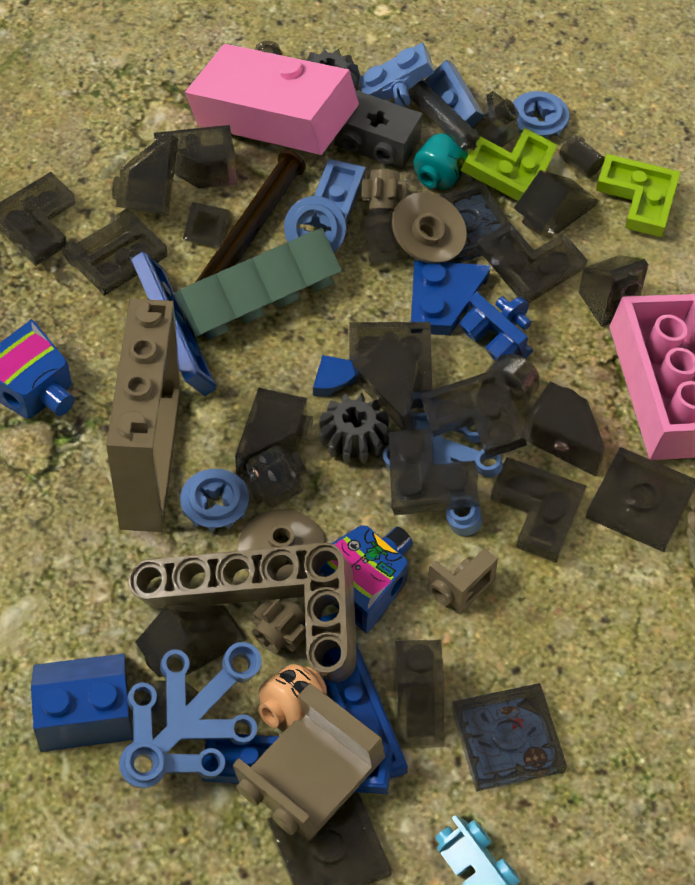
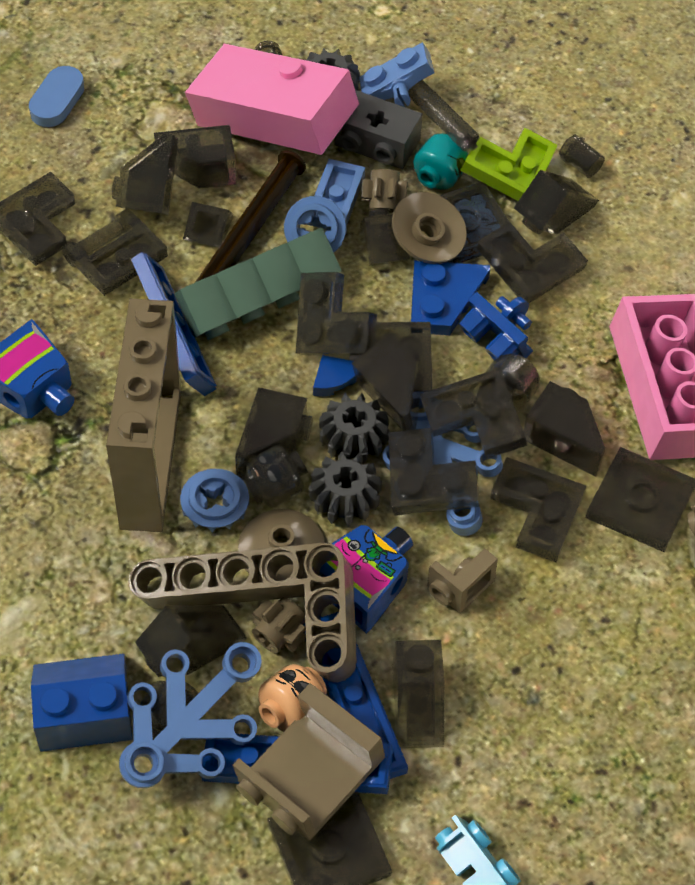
medium blue plate [420,60,485,138] -> none
clear smoke tile [451,683,567,792] -> none
clear smoke bracket [472,91,520,148] -> none
medium blue gear [510,91,569,139] -> none
clear smoke slope [579,255,649,327] -> none
lime plate [596,153,681,237] -> none
none -> medium blue tile [29,66,84,127]
none -> clear smoke plate [295,272,377,356]
none -> dark grey gear [309,451,382,527]

